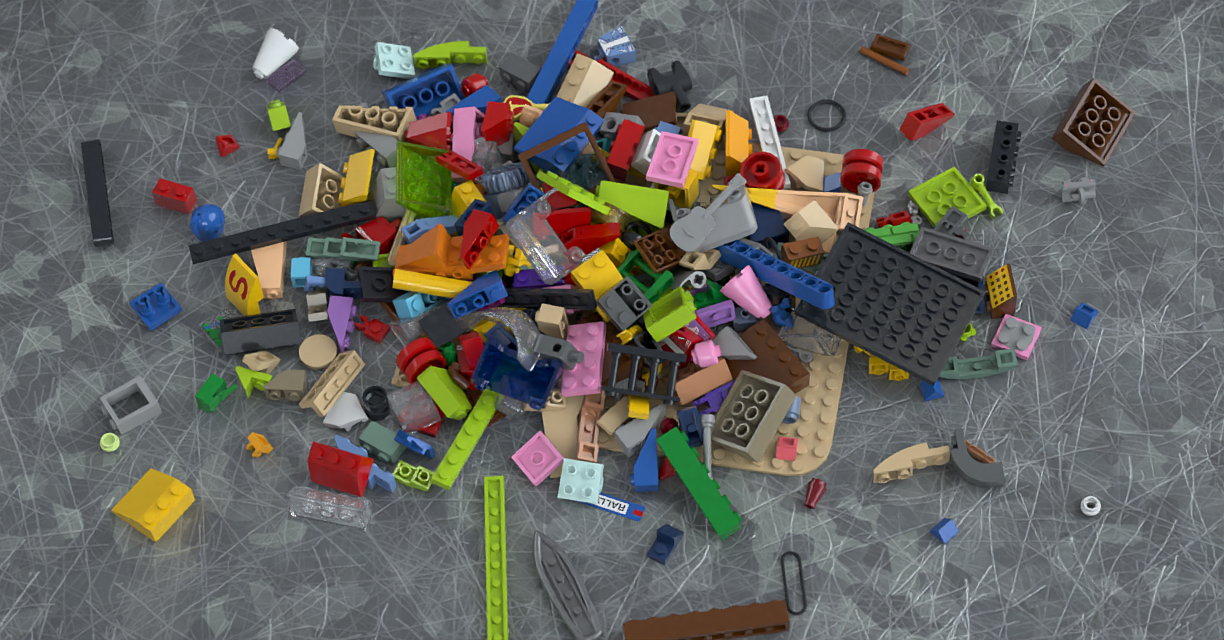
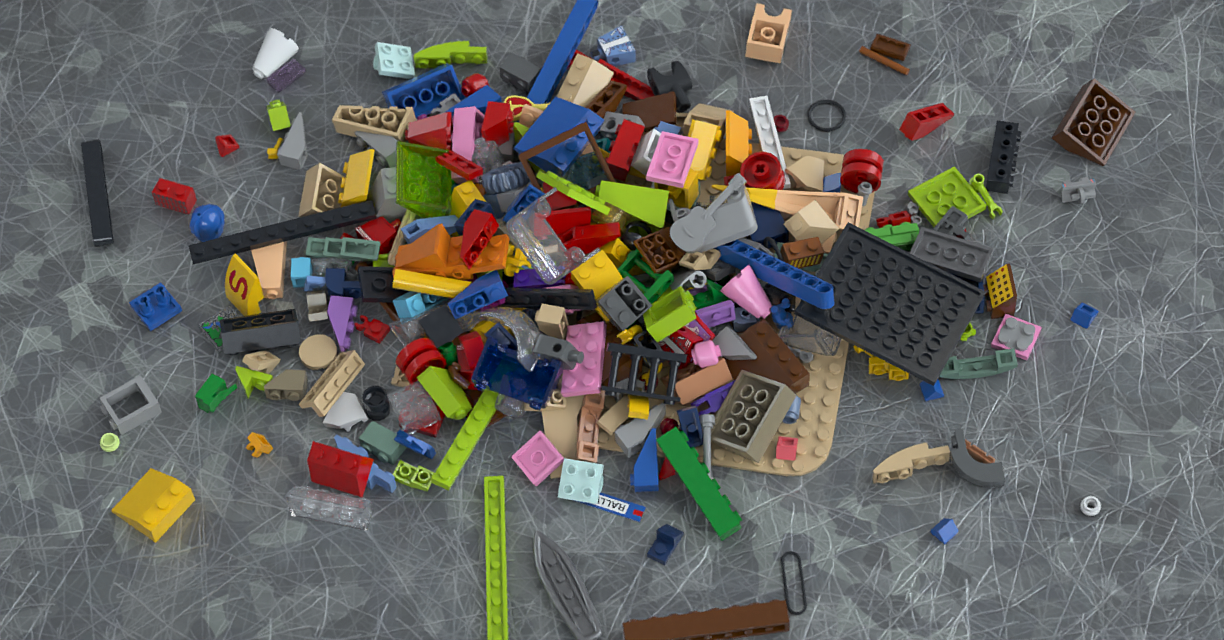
dark red cone [803,478,827,509] -> none
none -> light nougat brick [745,3,792,63]

